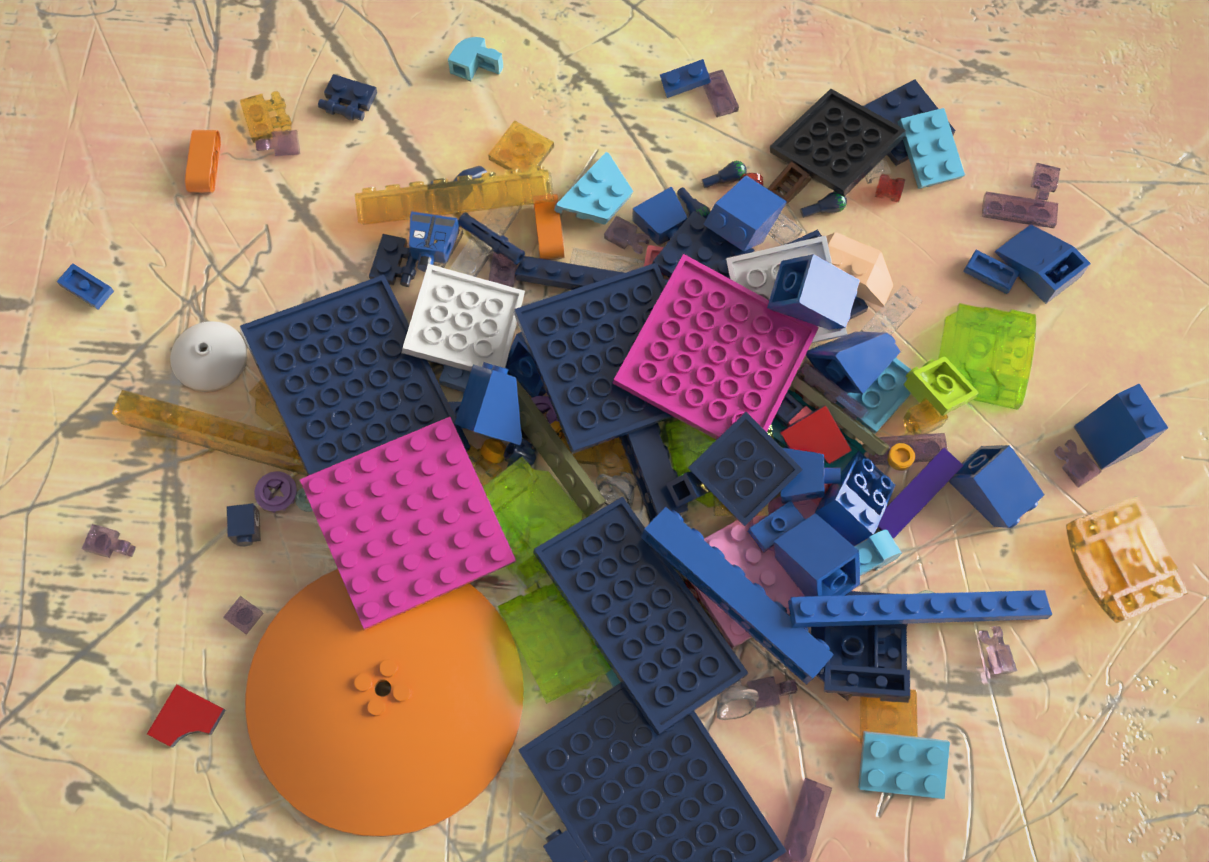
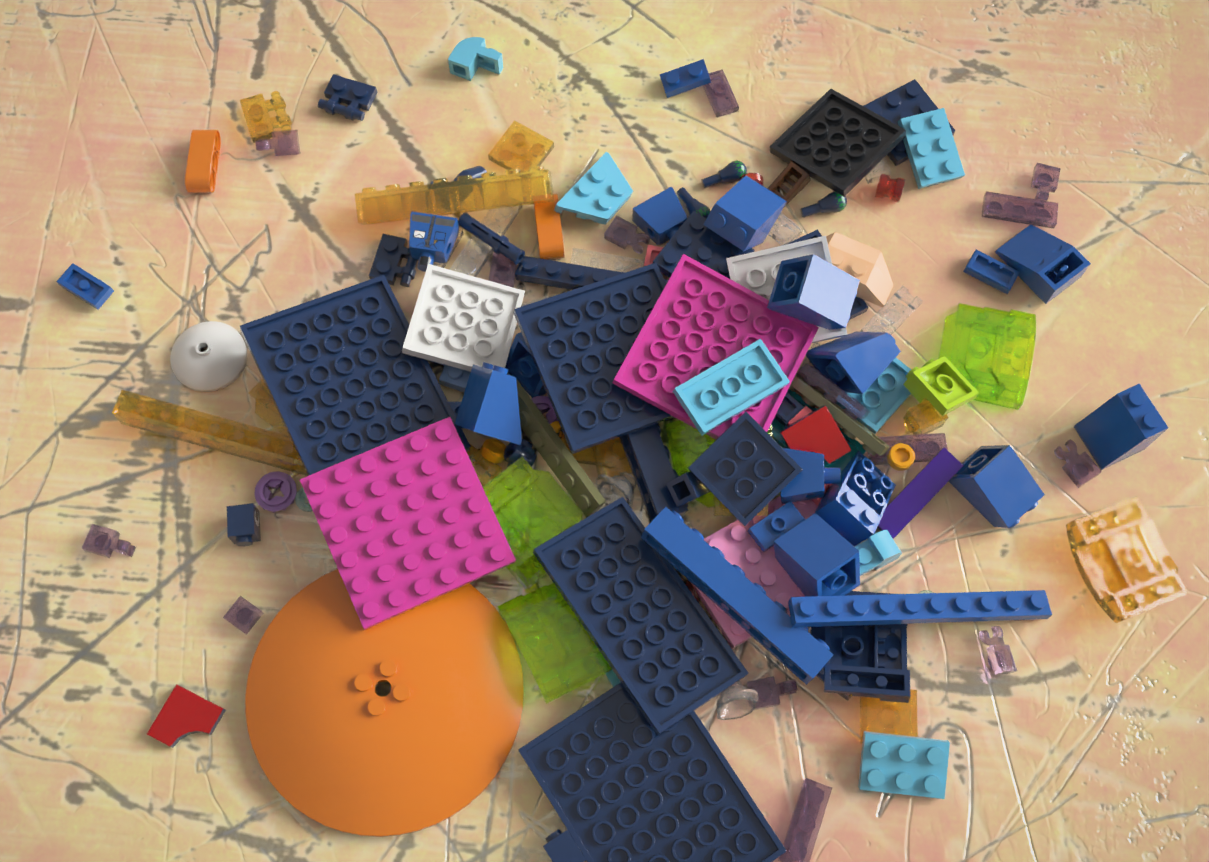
none -> medium azure plate [673,339,790,436]

